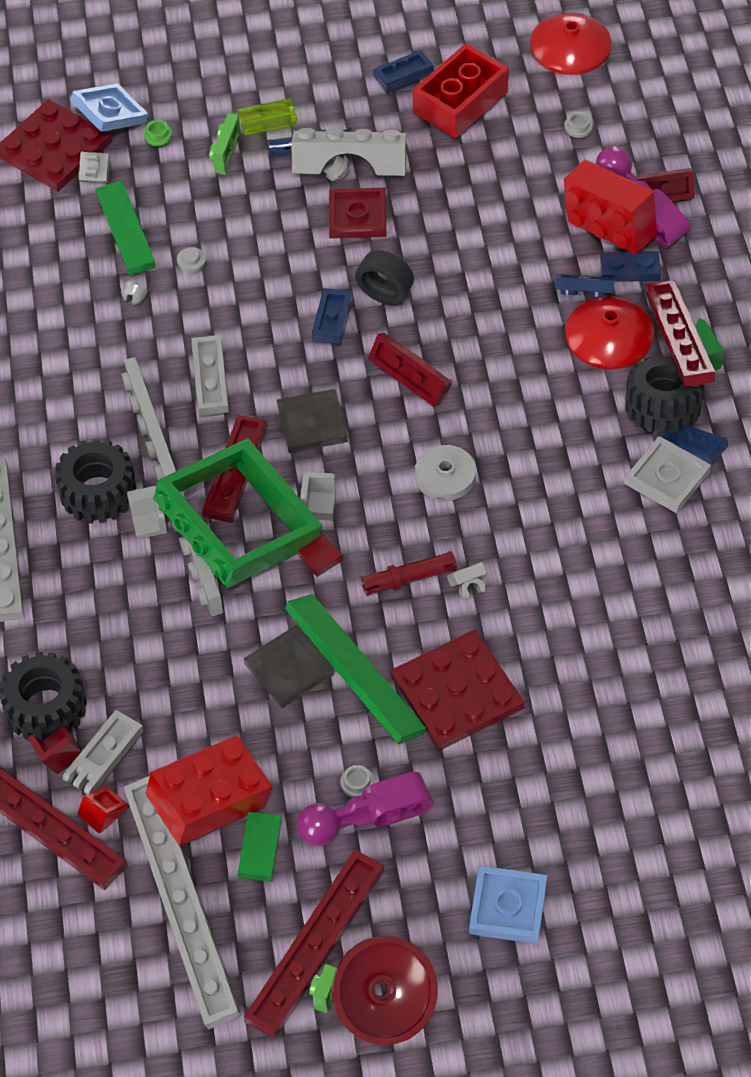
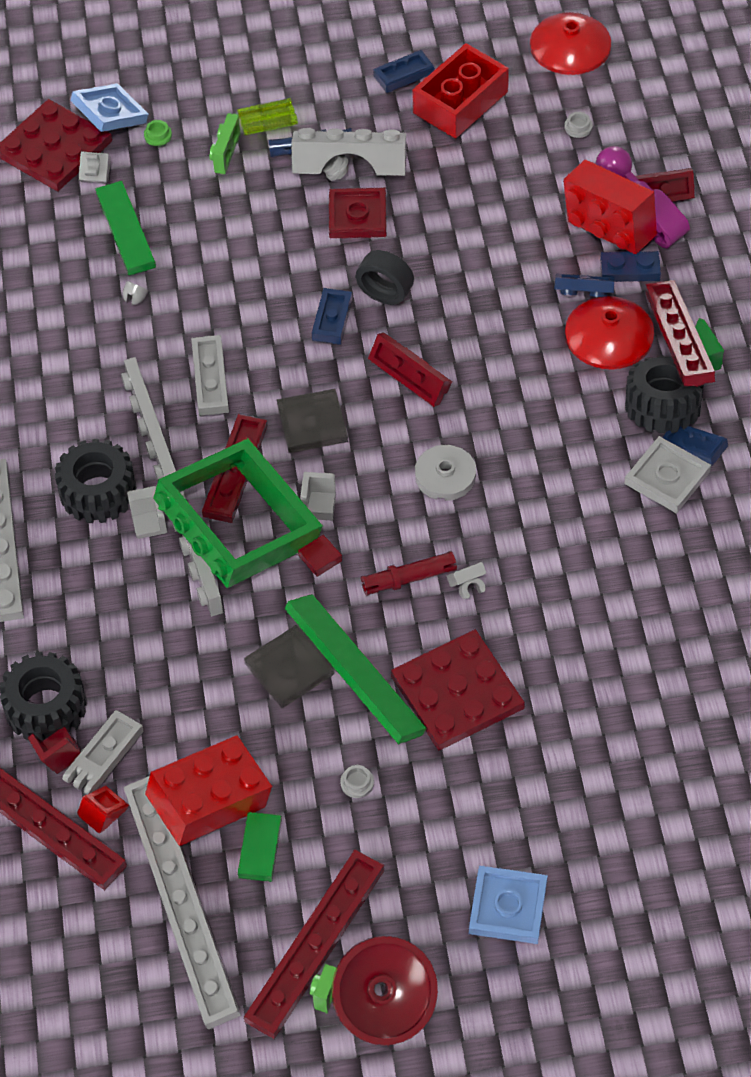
light grey plate [177,247,206,275] -> none
magenta beam [296,772,434,847] -> none

